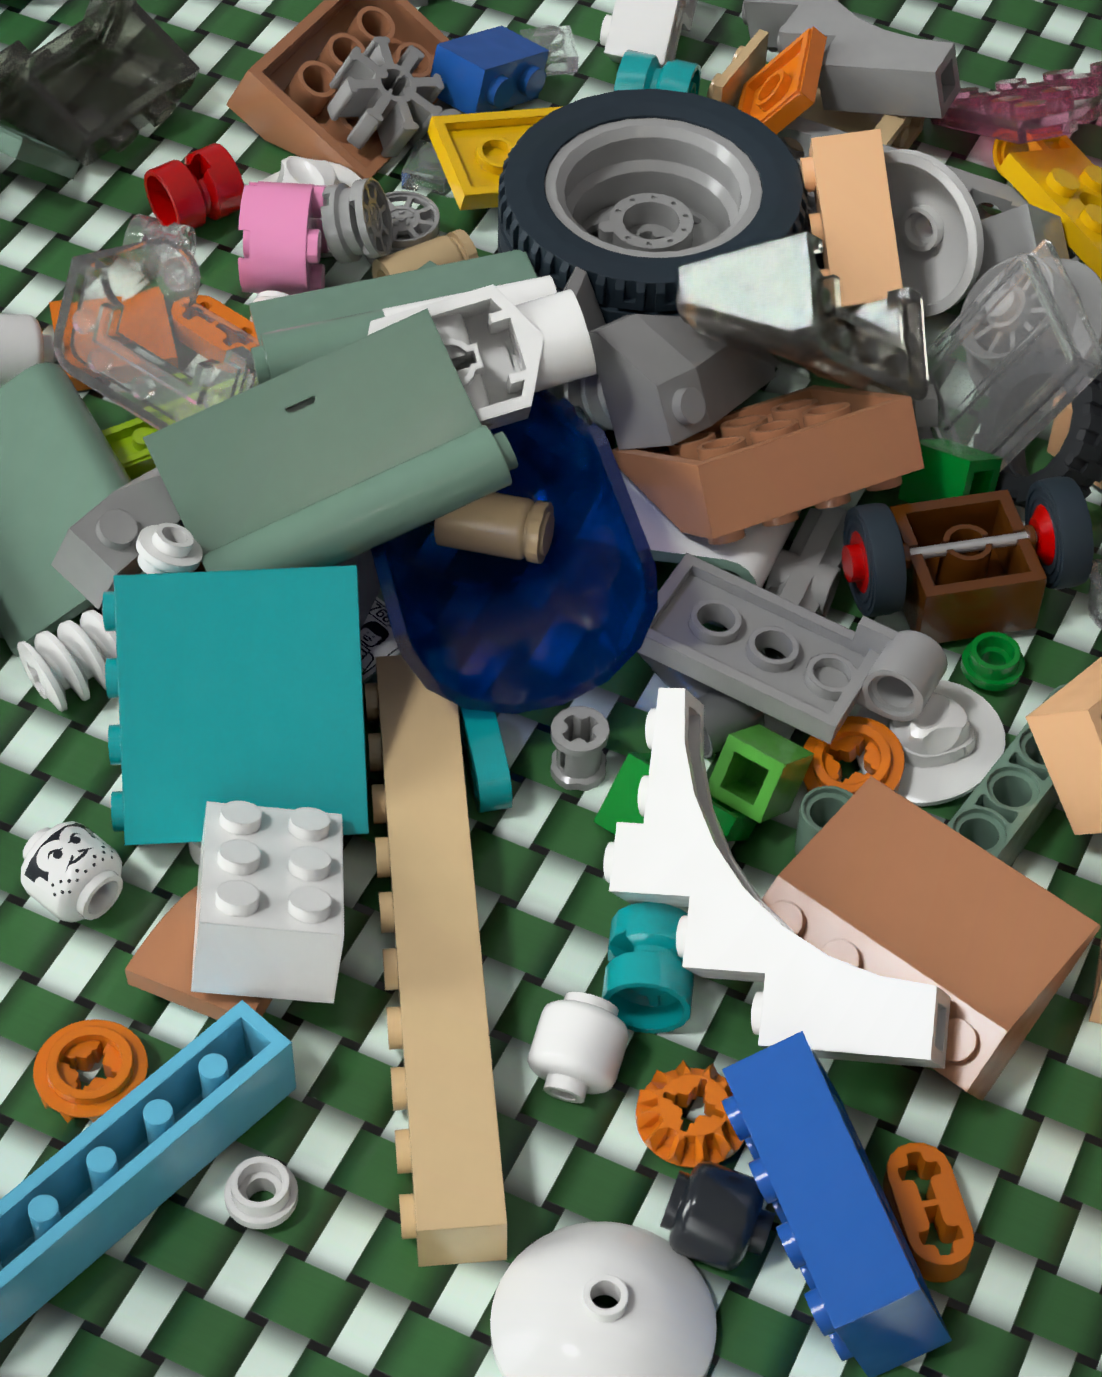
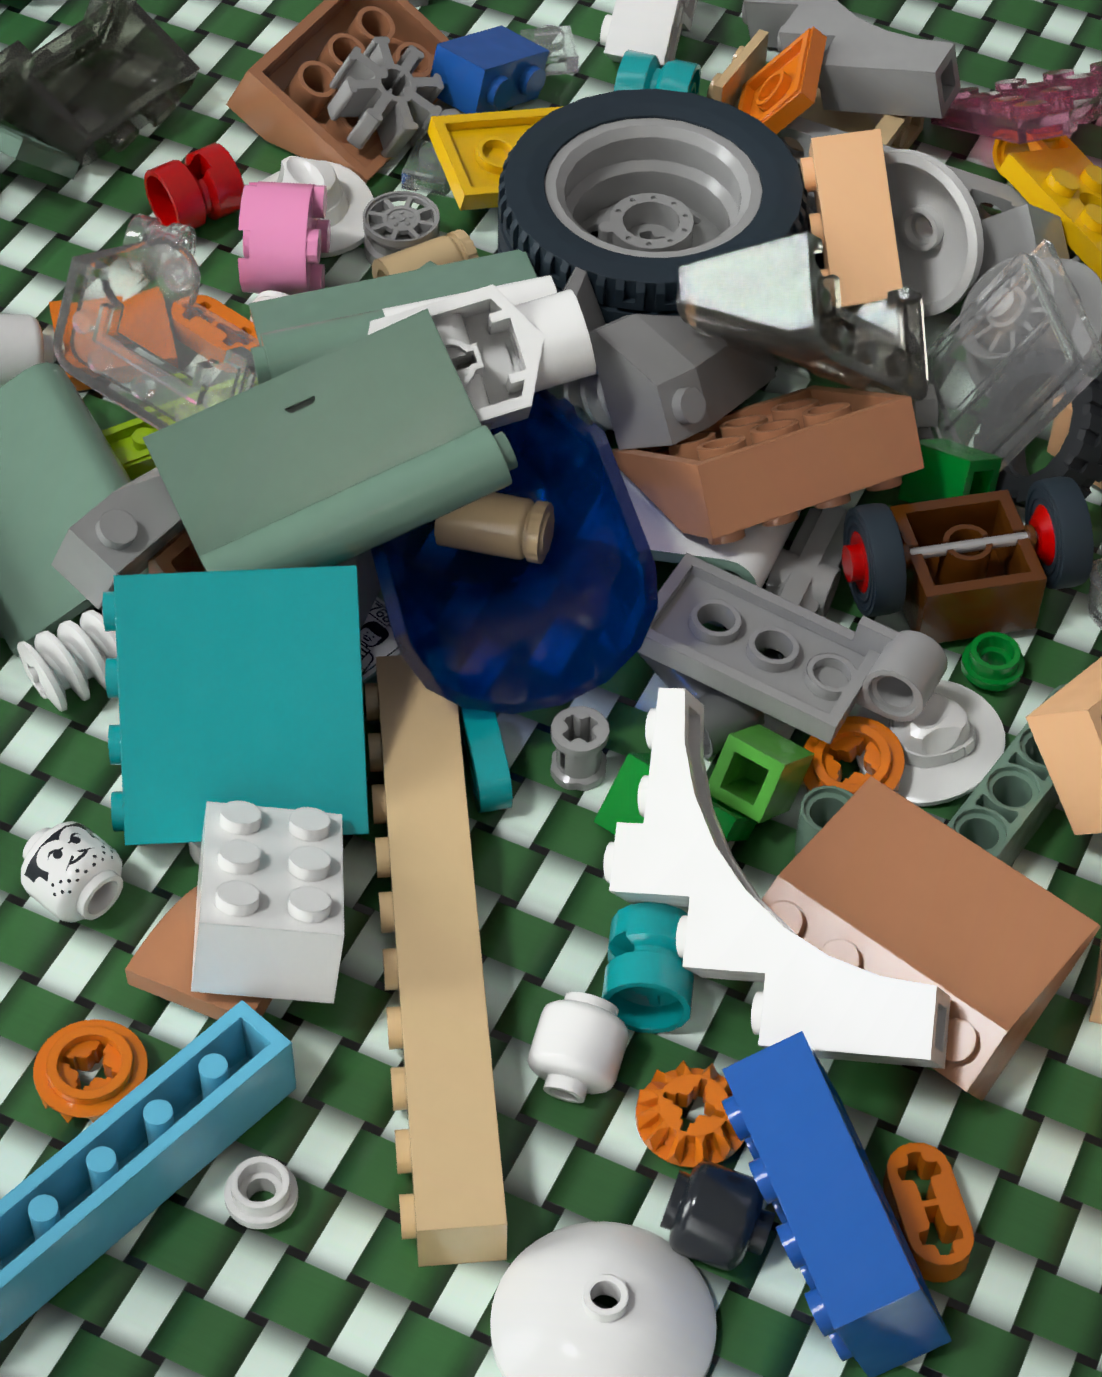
white plate [136,523,203,574] -> none
light grey wheel [321,178,393,264] -> none

